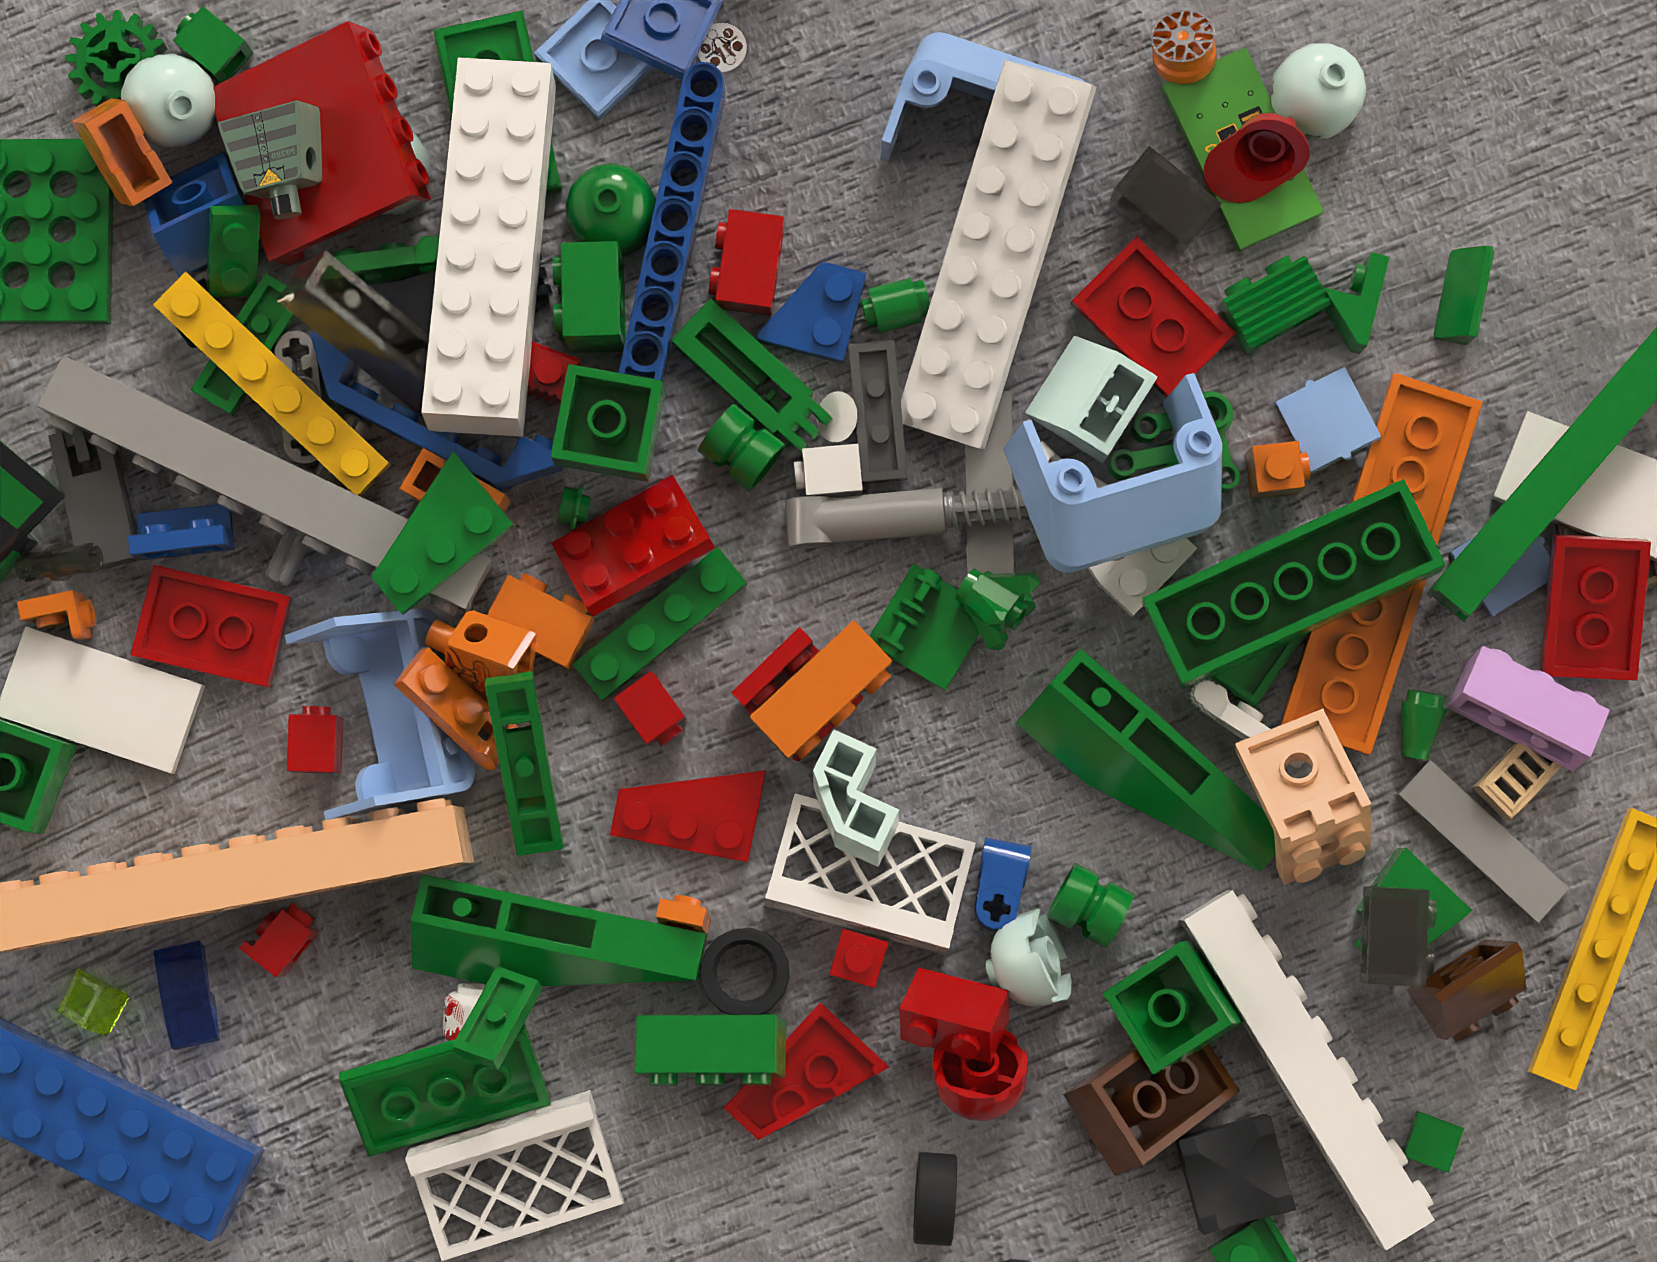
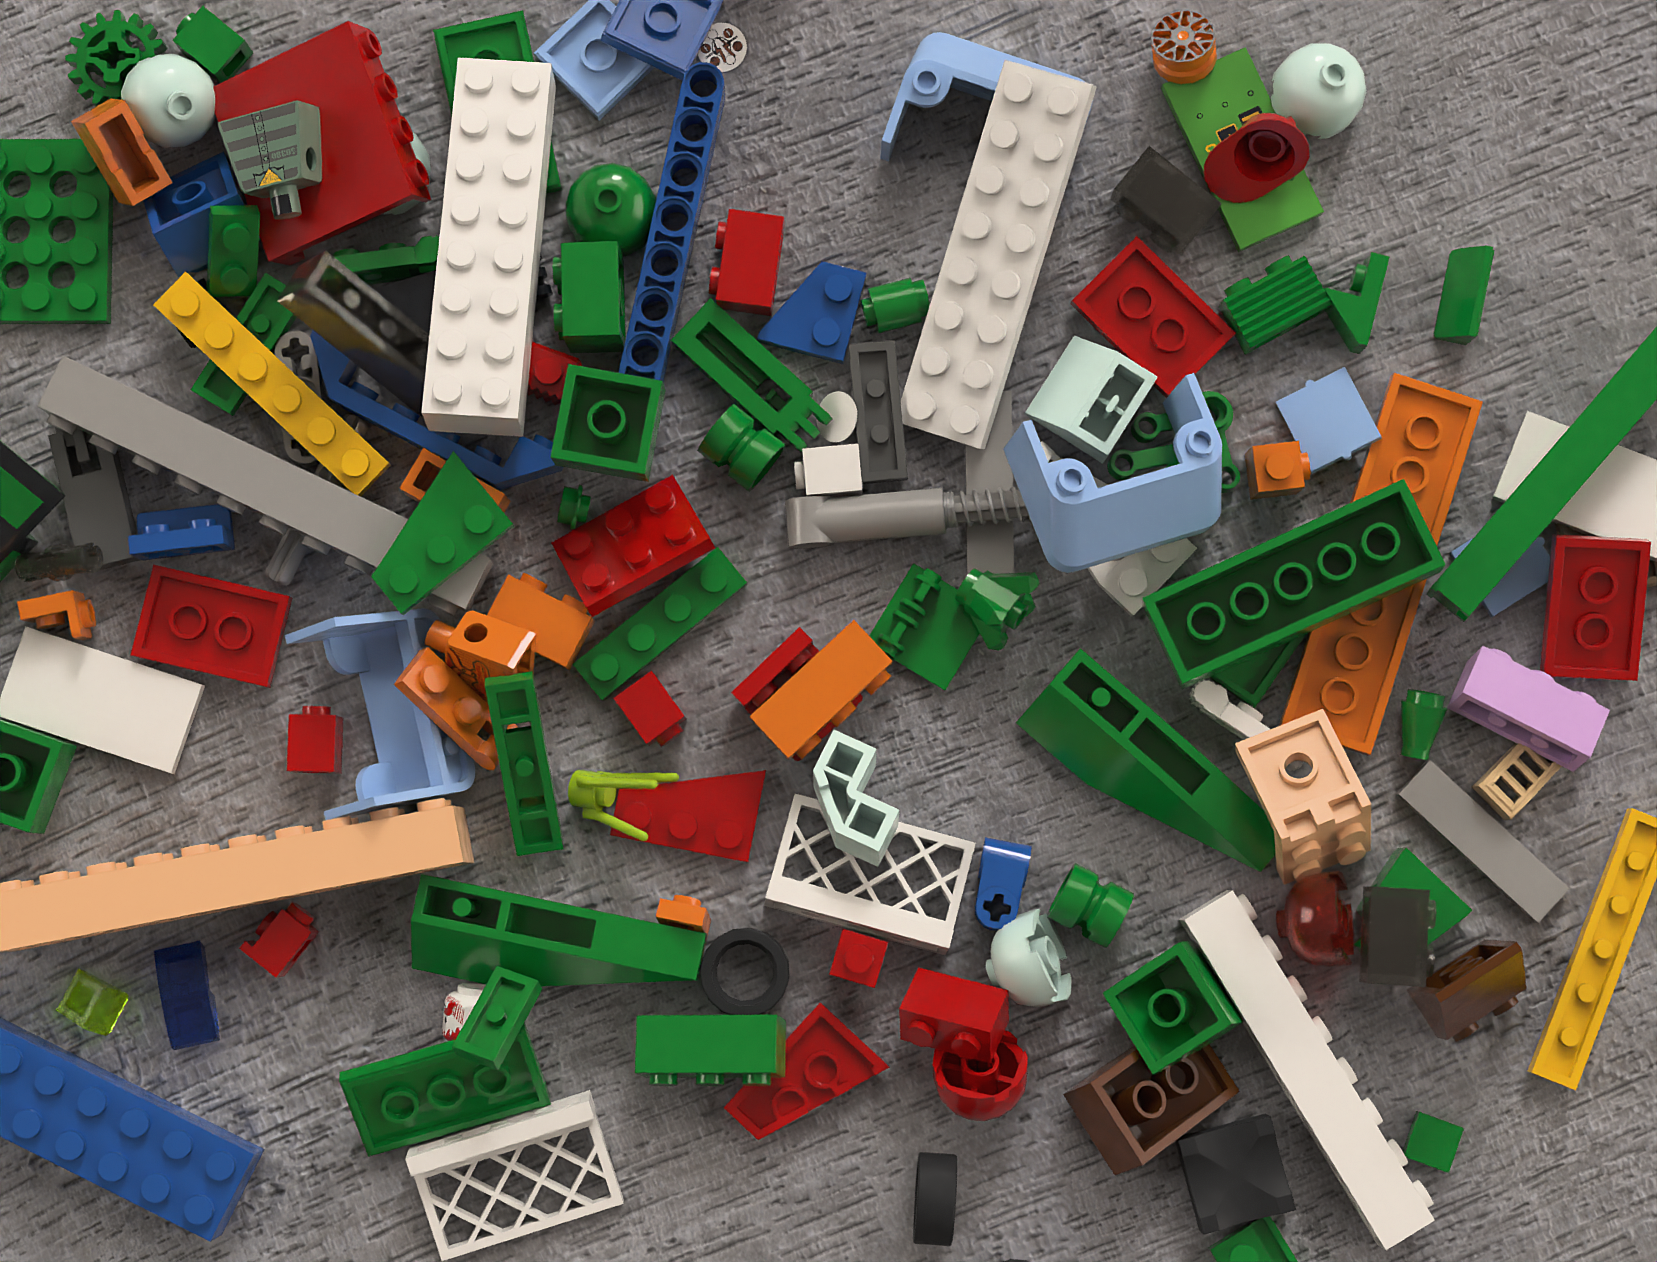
none -> lime plant [568,769,679,841]
none -> clear red cylinder [1276,871,1355,967]

